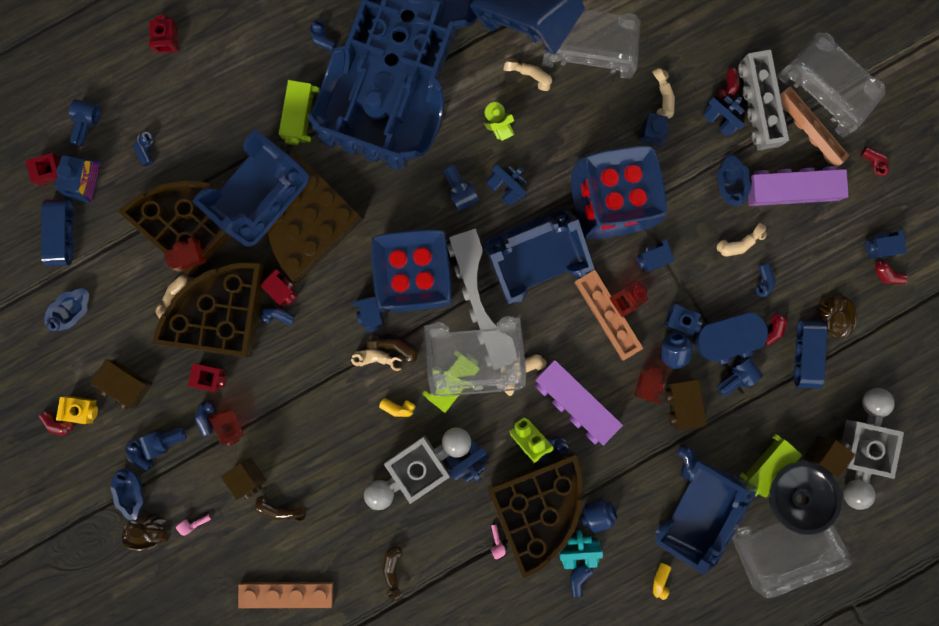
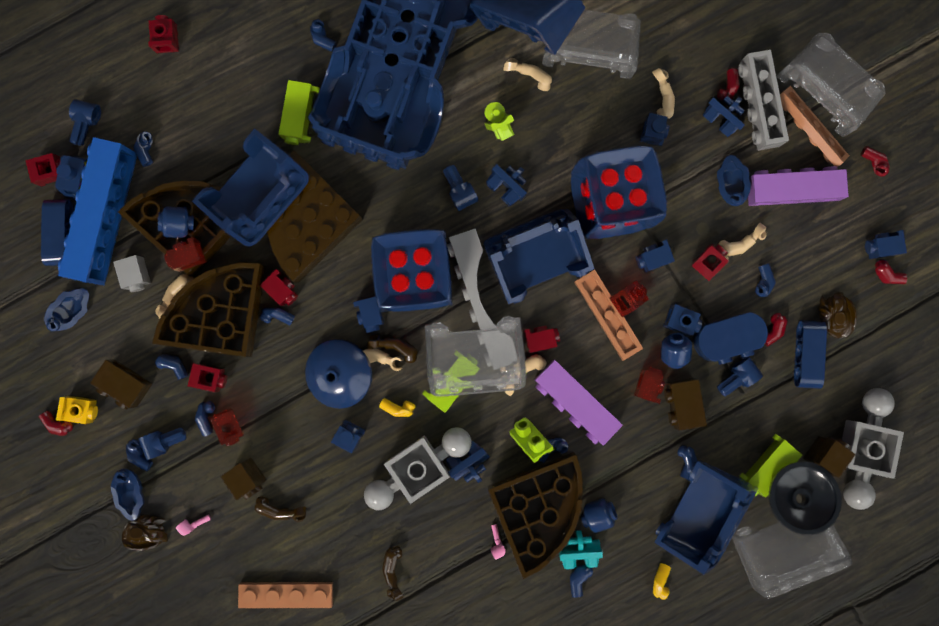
none -> blue brick [58,137,137,286]
none -> light grey brick [113,255,151,292]
none -> dark blue arm [155,353,189,380]
none -> dark blue head [158,206,194,238]
none -> dark blue dish [305,339,372,409]
none -> dark blue brick [331,420,366,454]
none -> dark red brick [524,325,560,353]
none -> dark red brick [692,242,729,281]

